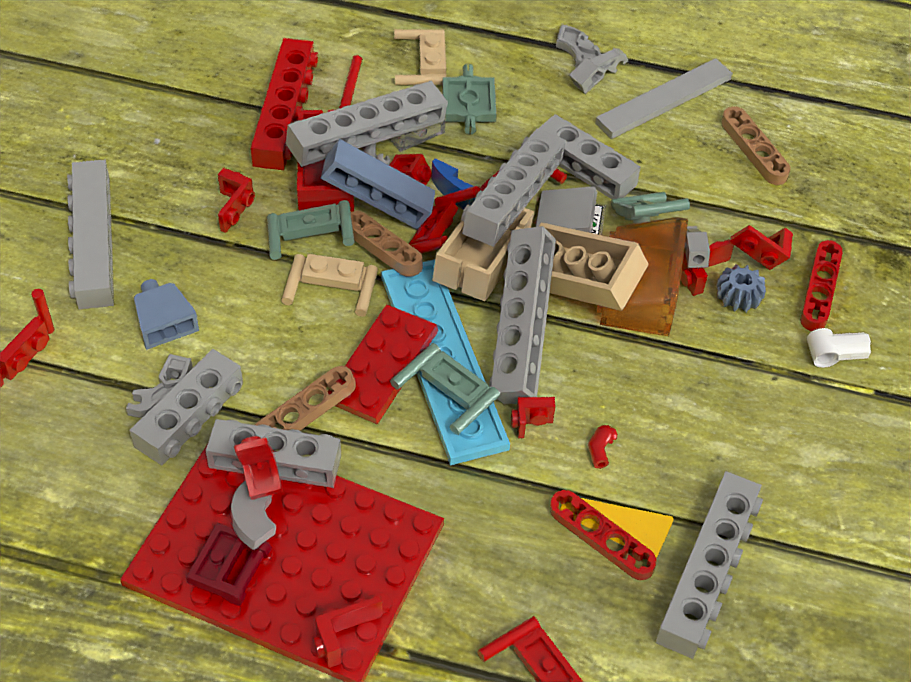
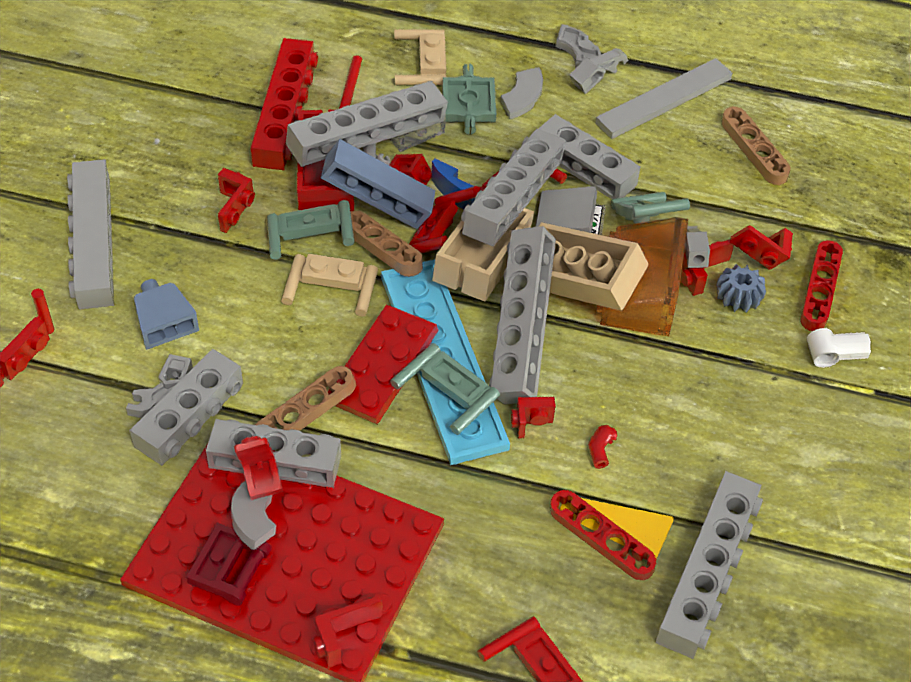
none -> light grey tile [501,67,543,119]

